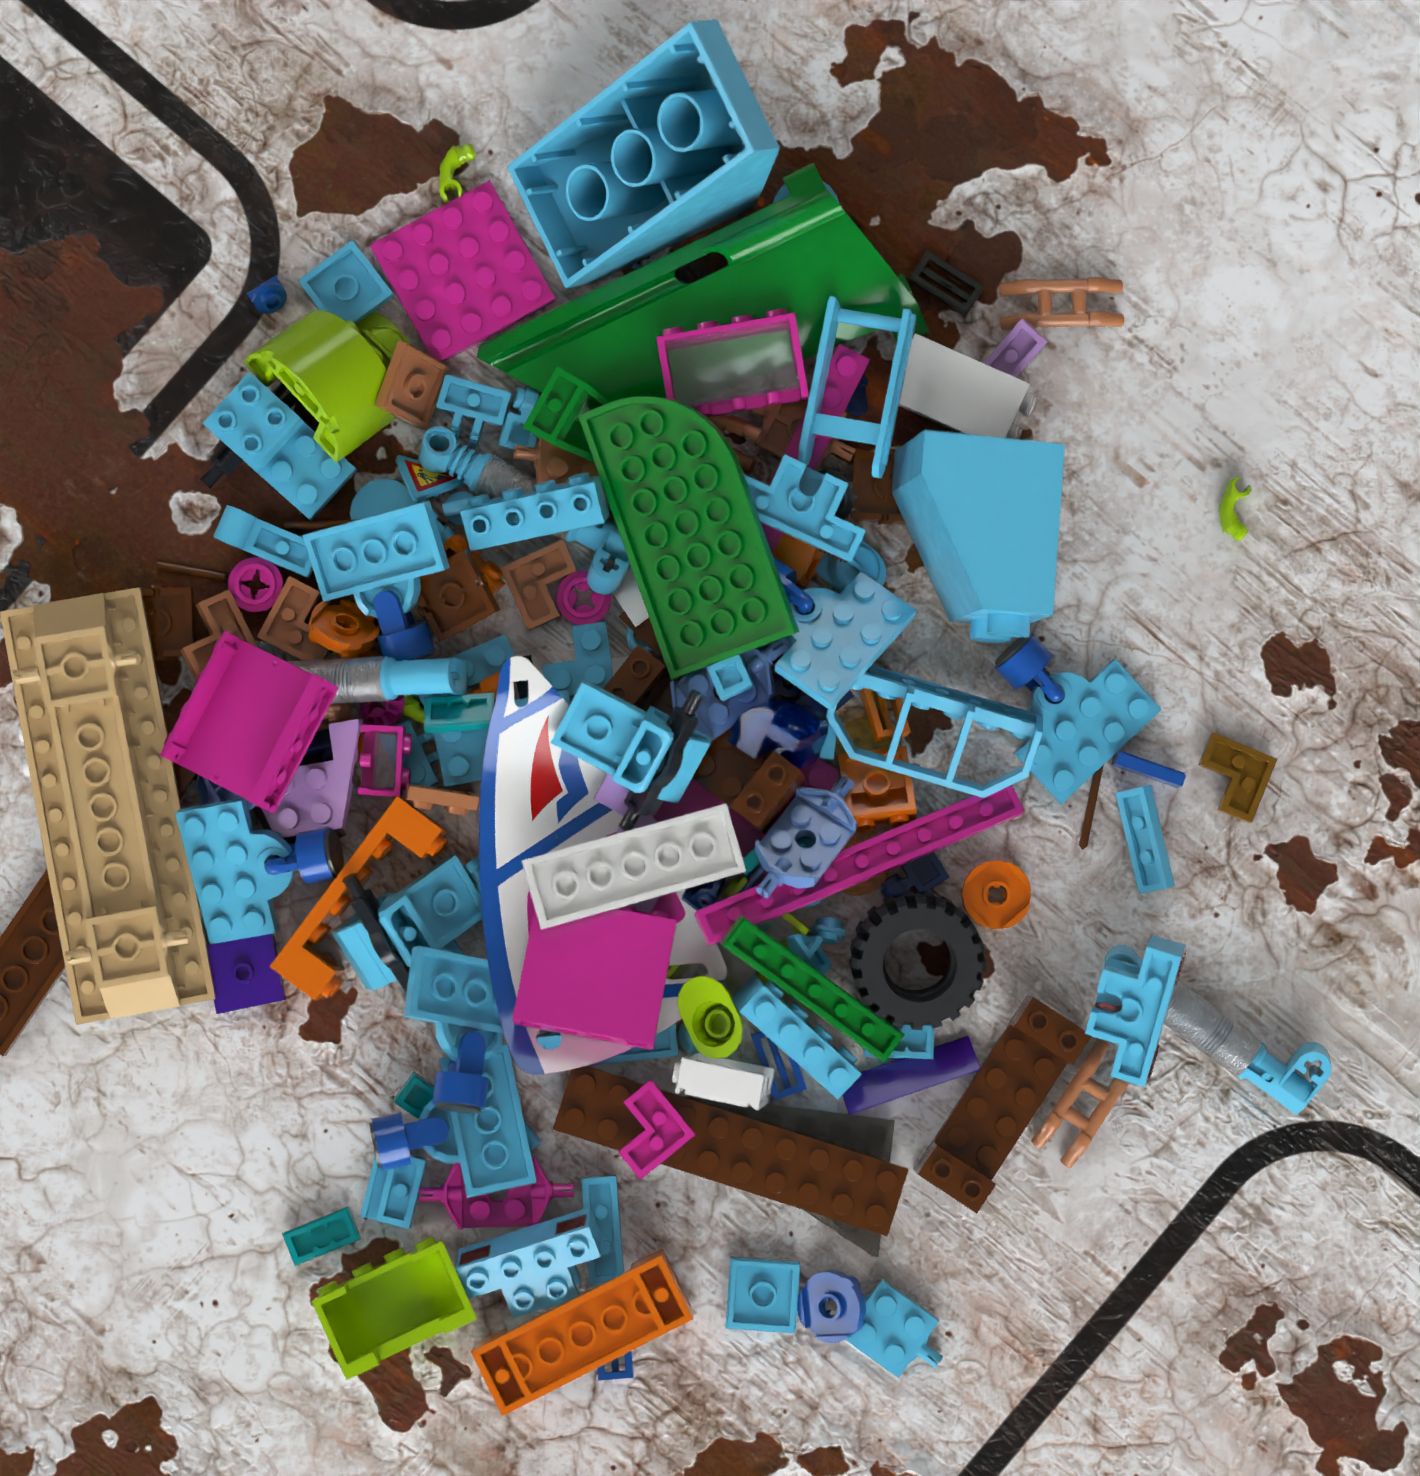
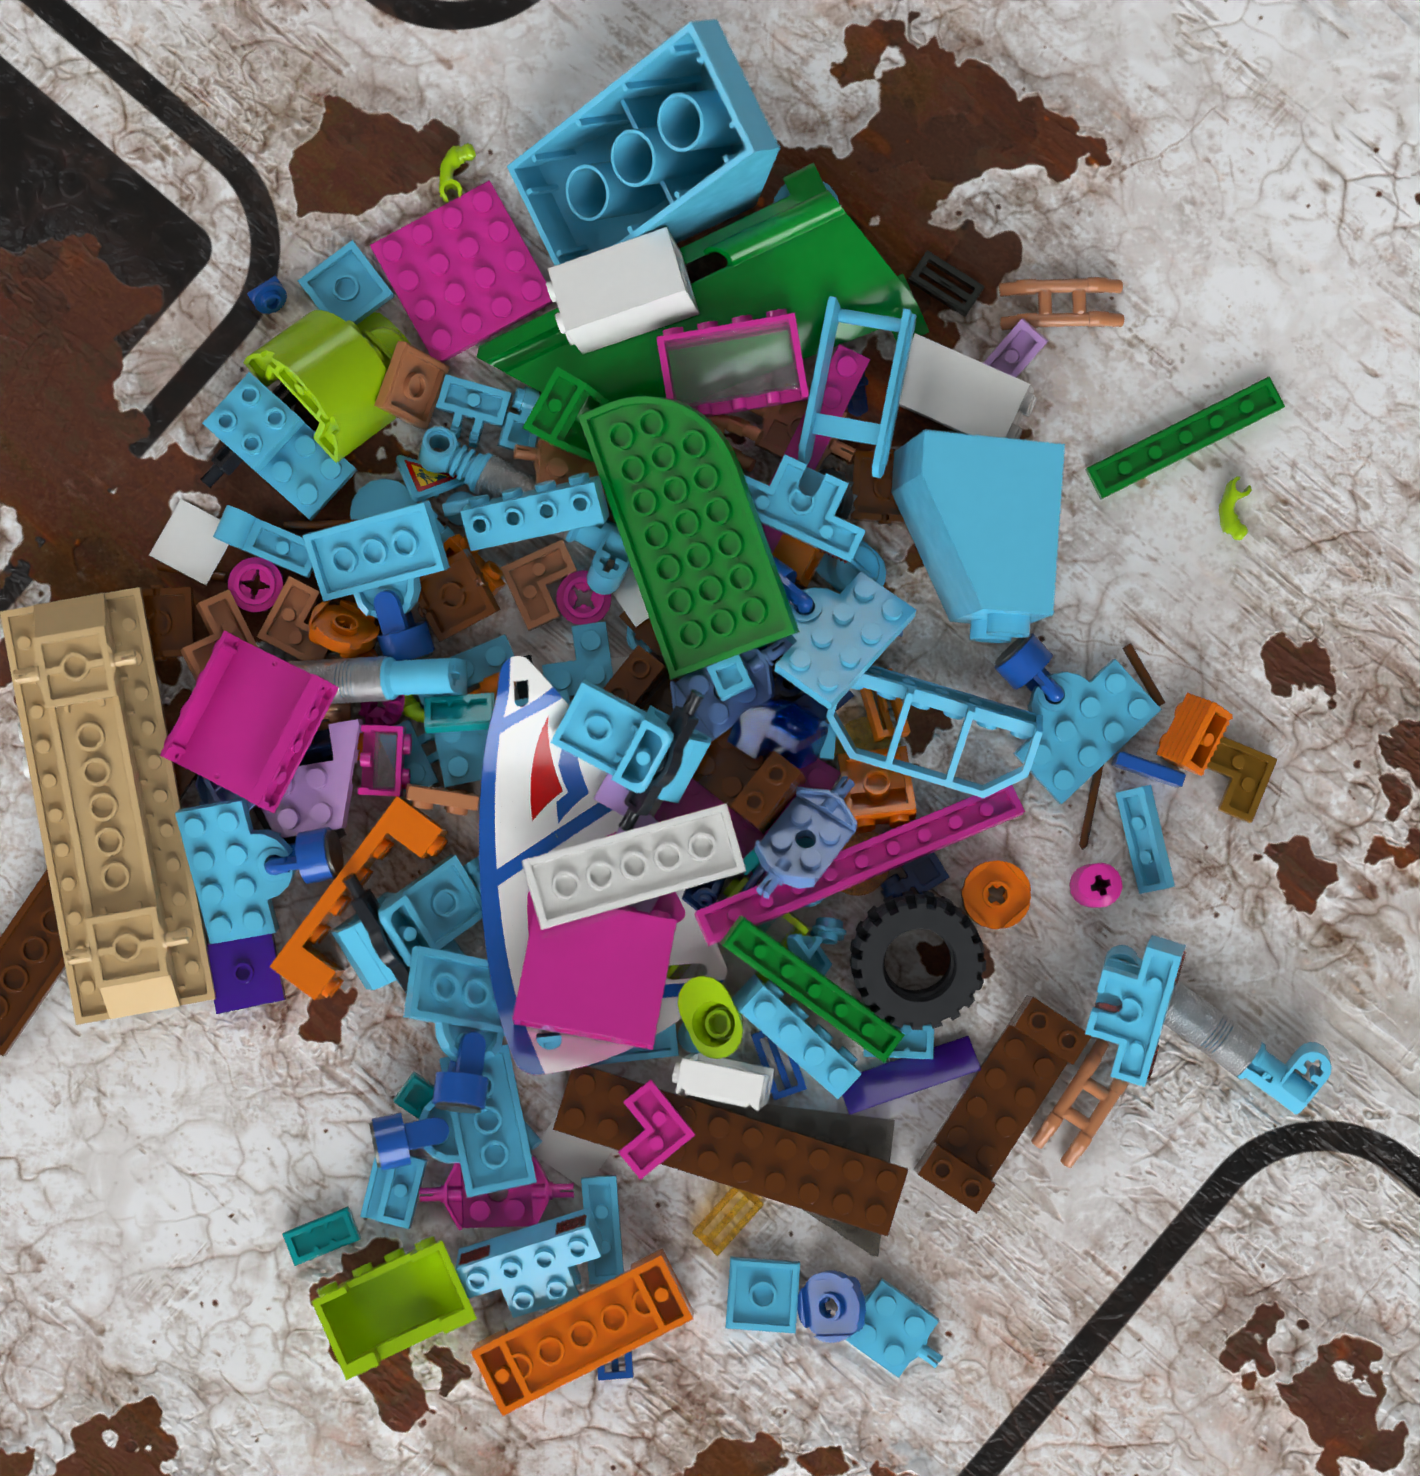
none -> white sticker [149,499,229,585]
none -> white sticker [531,1115,613,1188]
none -> white brick [546,227,700,355]
none -> clear yellow tile [692,1187,764,1257]
none -> dark pink piece [1069,863,1123,908]
none -> green tile [1085,376,1285,500]
none -> reddish brown piece [1122,643,1166,706]
none -> orange brick [1156,692,1233,776]

